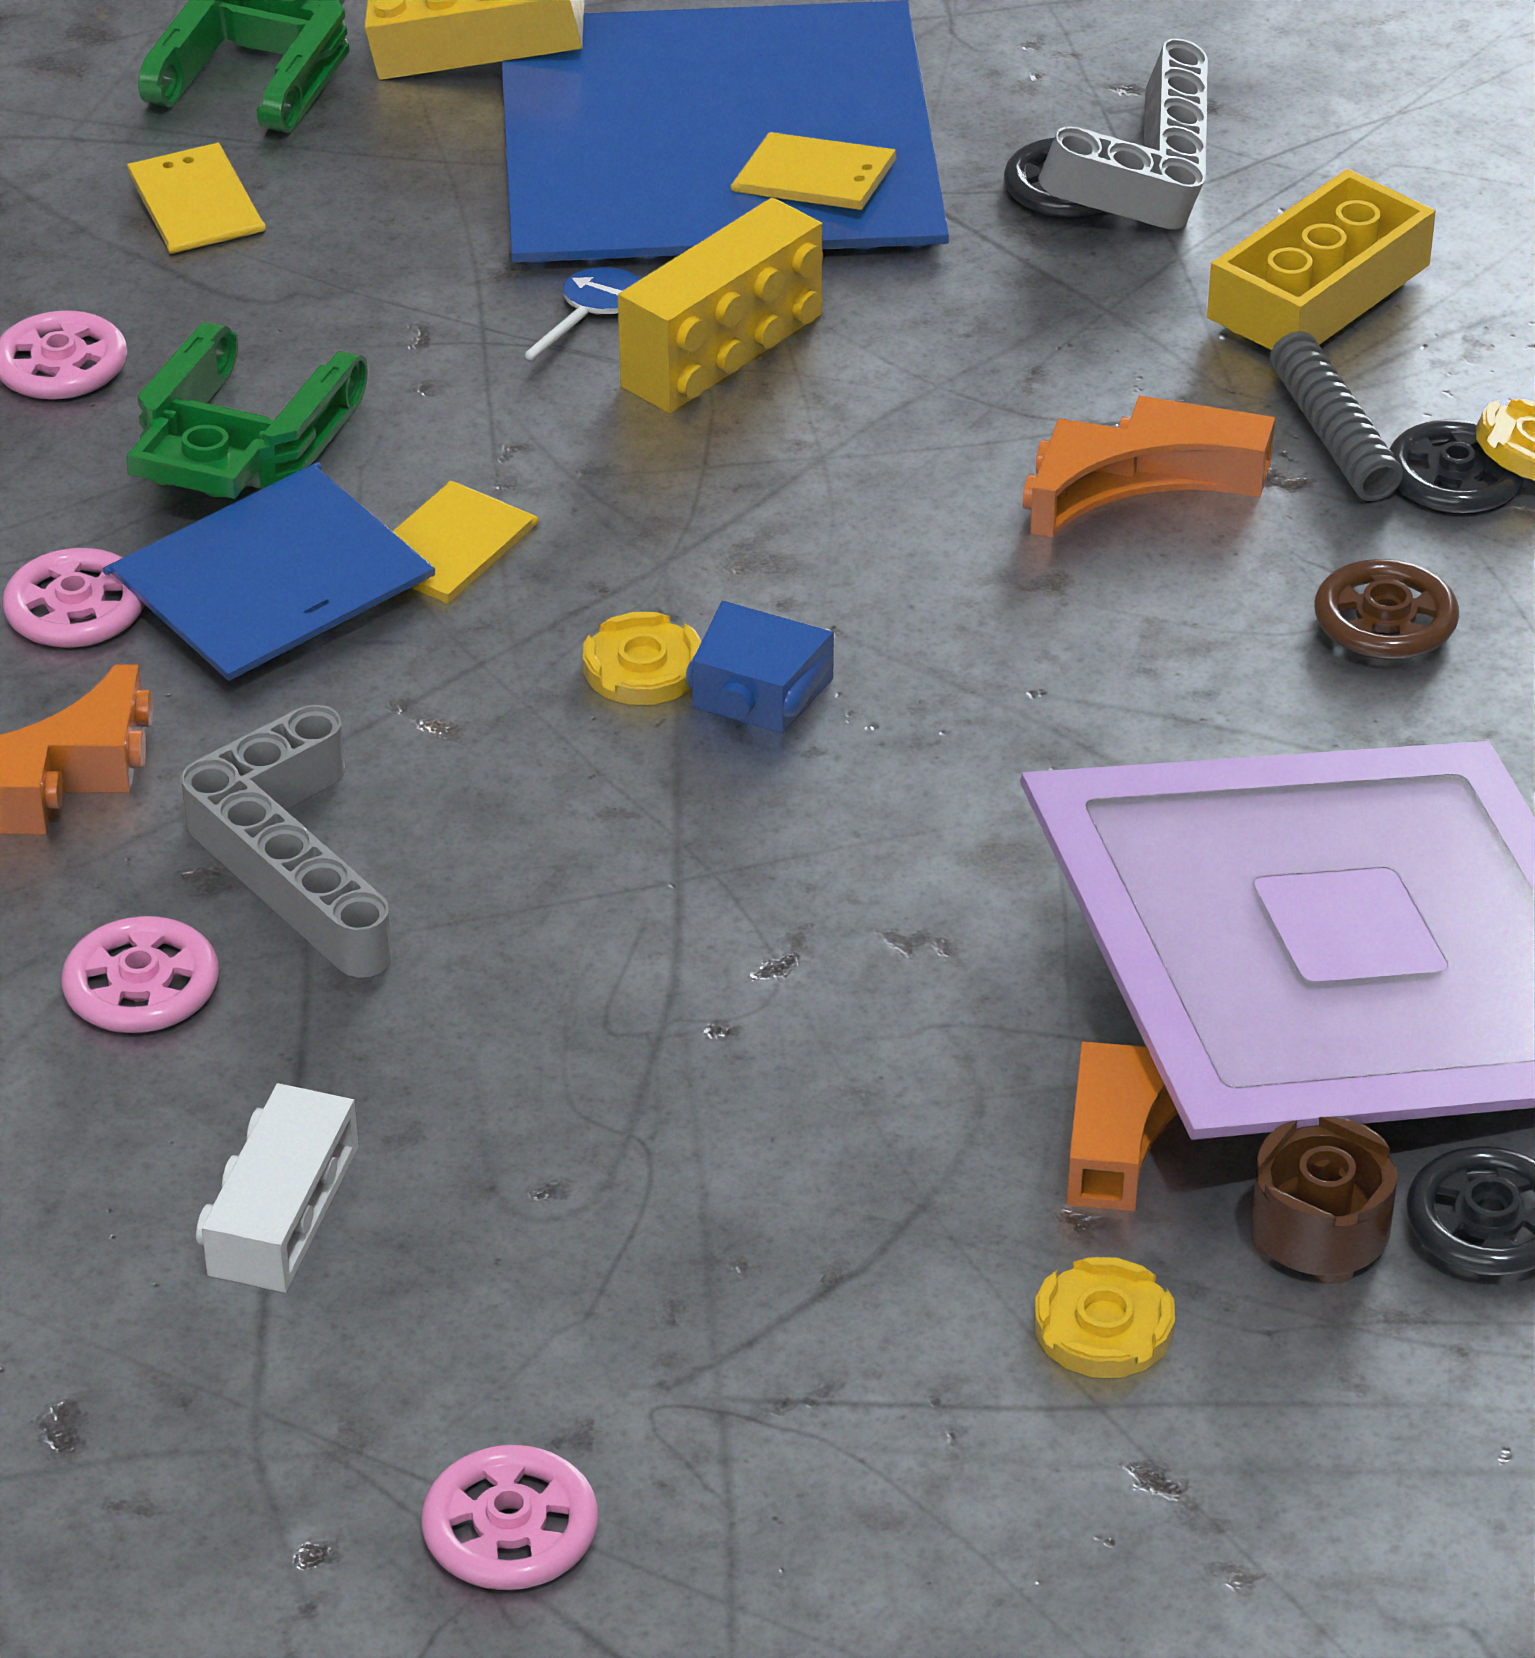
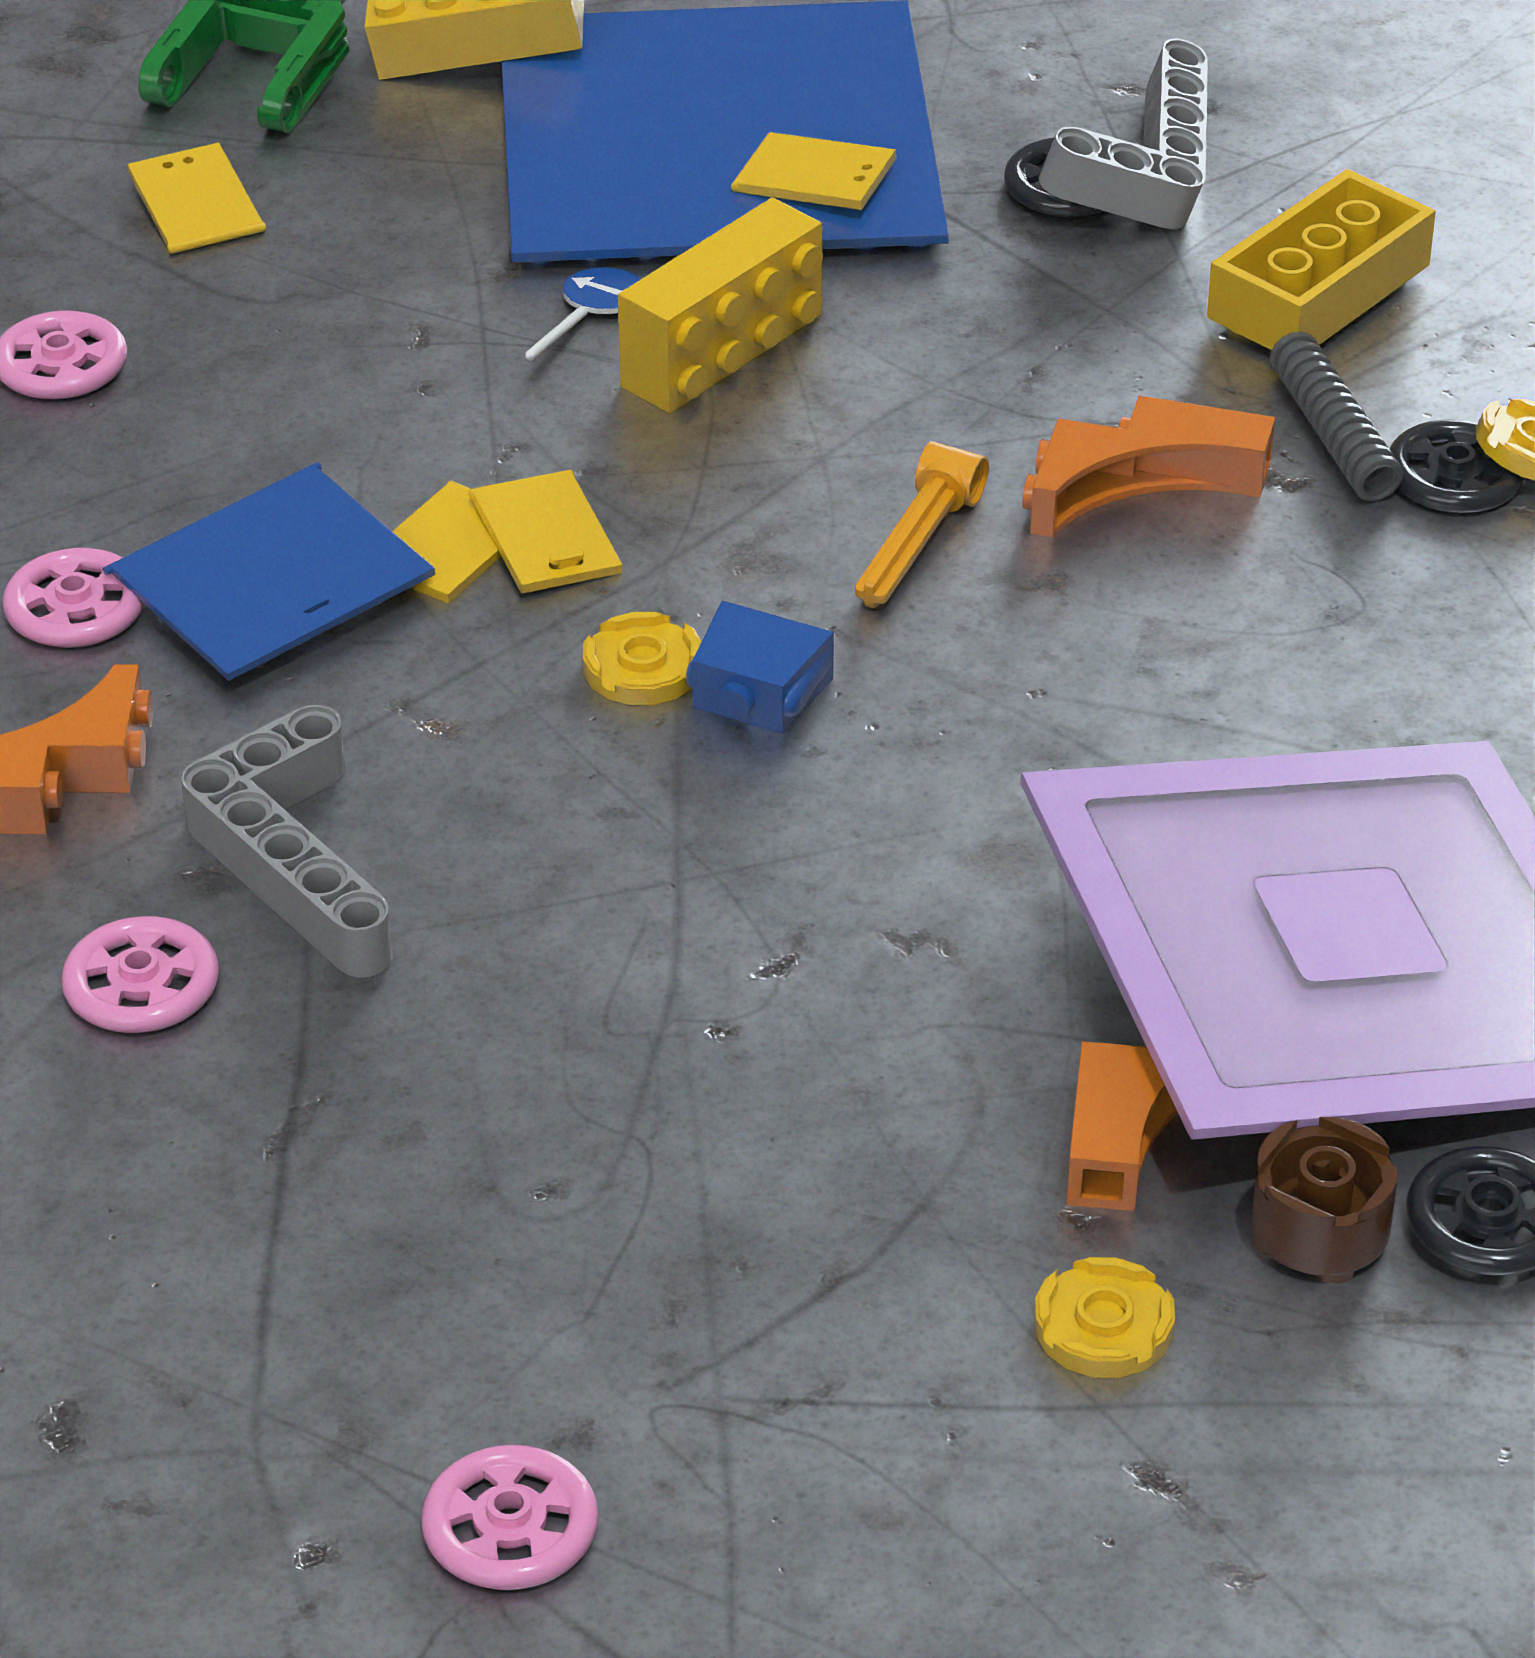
green plate [126,321,368,499] -> none
white brick [196,1083,358,1293] -> none
reddish brown plate [1314,559,1459,659] -> none
none -> yellow container [469,469,622,594]
none -> light orange axle [855,441,989,609]

